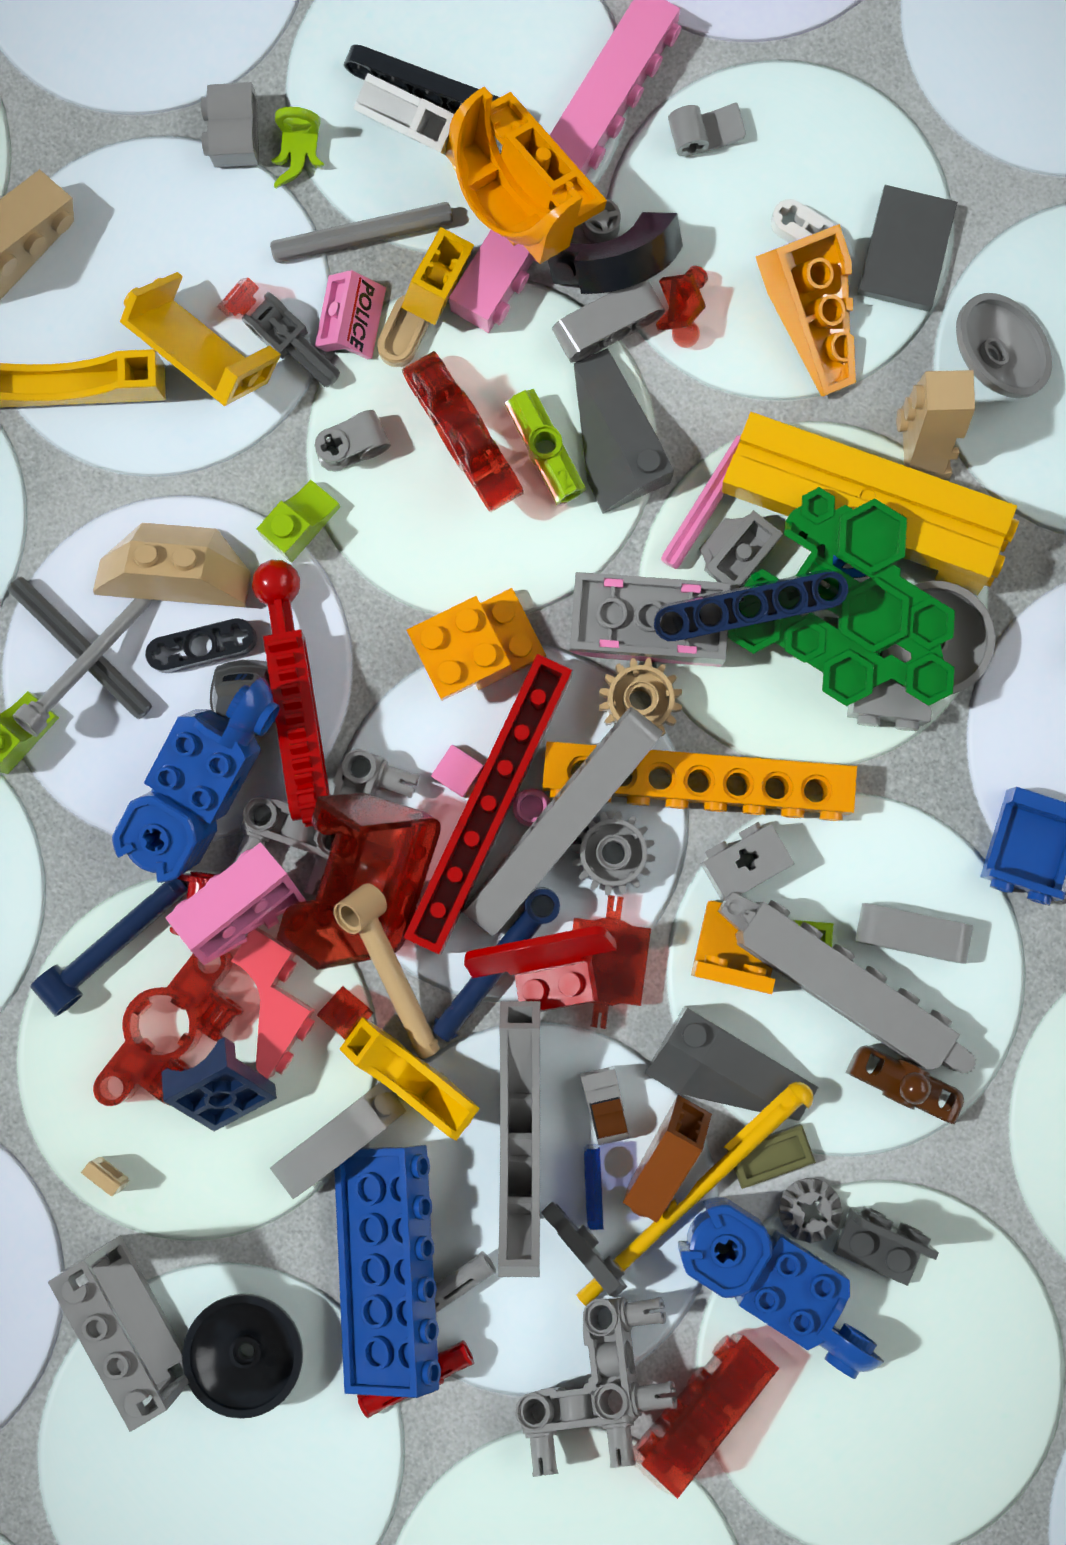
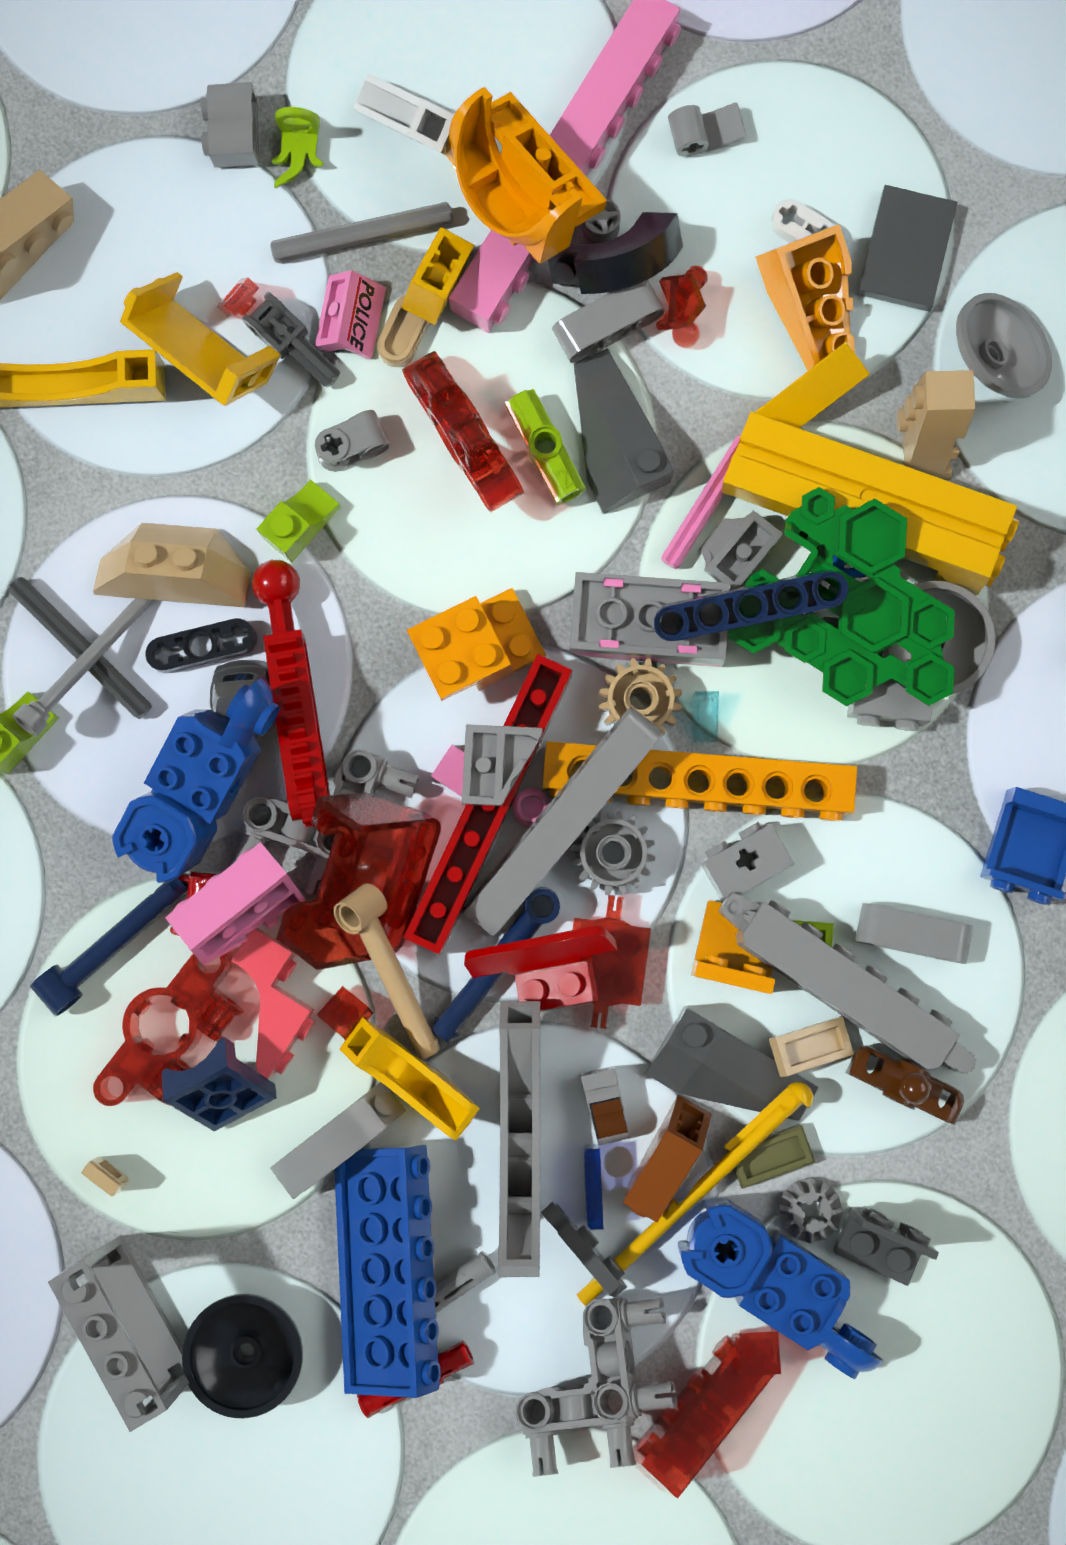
black beam [344,44,500,114] -> none
none -> light grey wing [462,724,542,807]
none -> clear light blue piece [693,691,719,742]
none -> clear red plate [735,1331,781,1376]
none -> yellow slope [754,342,870,429]
none -> tan tile [769,1016,854,1077]

